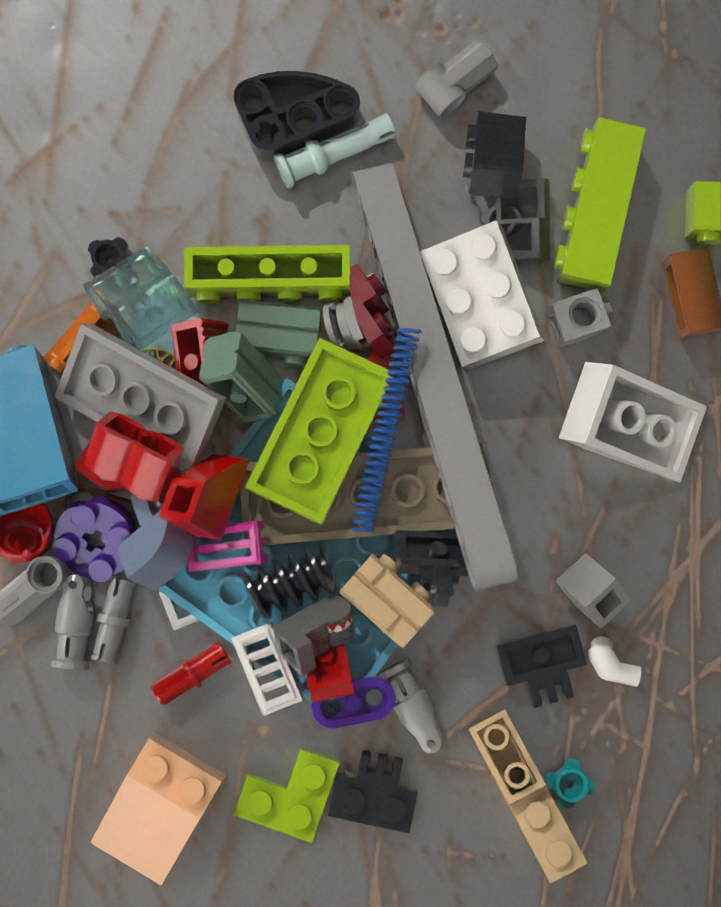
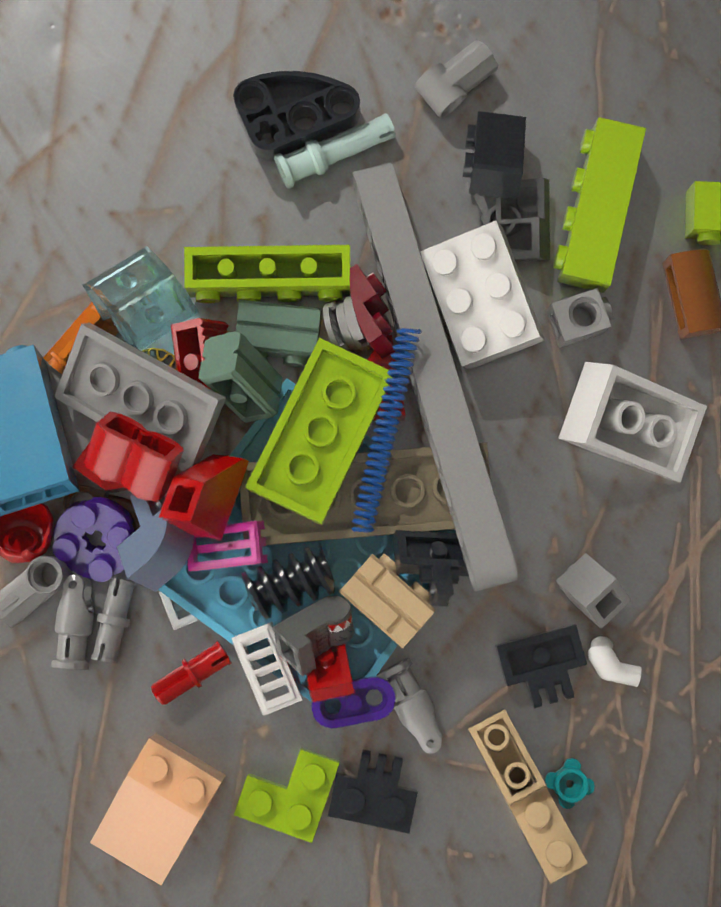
black plate [88,237,131,280] -> none

